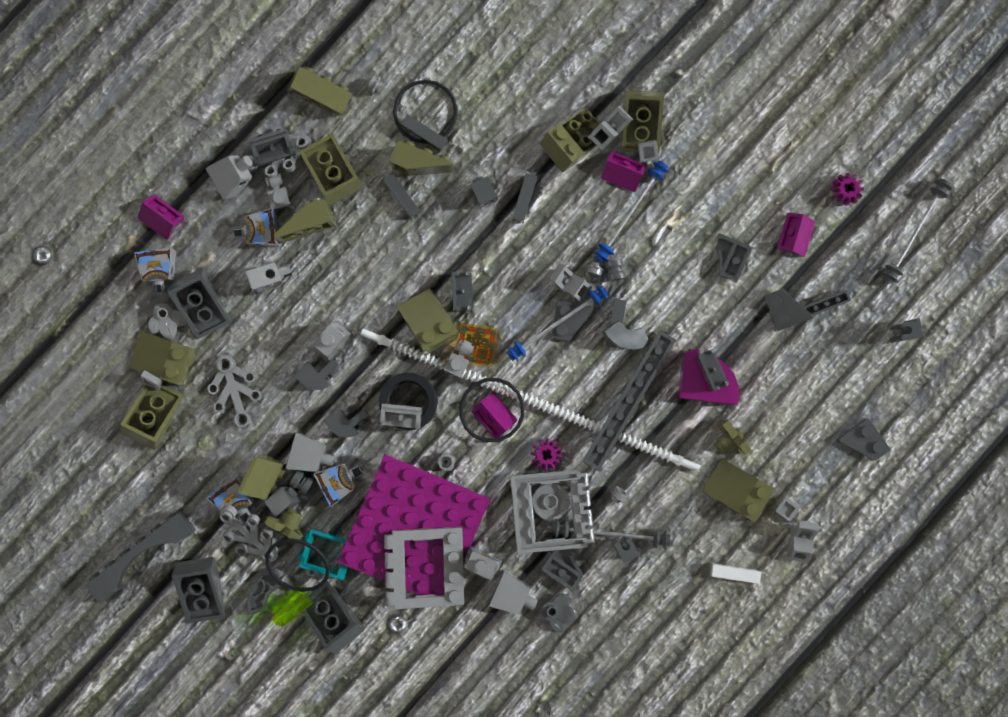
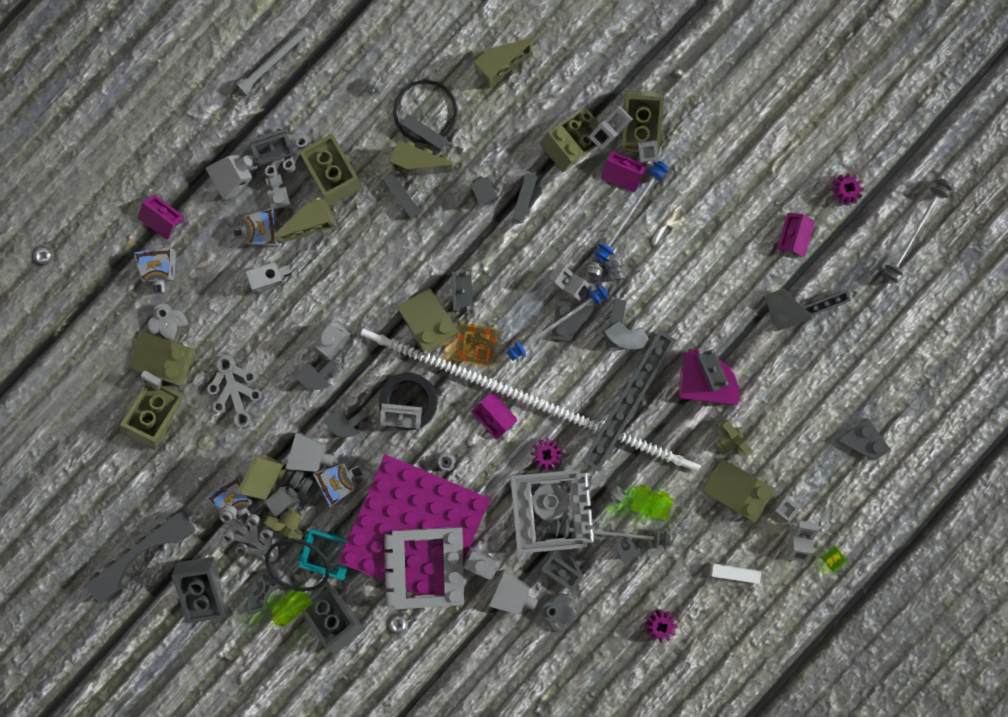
dark grey slope [167,268,231,339] -> none
olive wedge [286,66,352,116] -> none
light grey plate [443,340,474,379] -> none
black piece [459,378,524,443] -> none
dark grey wing [718,233,753,283] -> none
dark grey hinge [890,318,923,343] -> none
none -> light grey piece [236,27,309,95]
none -> olive slope [474,38,533,88]
none -> clear neon green piece [628,484,674,521]
none -> magenta gear [644,609,678,643]
none -> clear neon green tile [820,545,848,573]

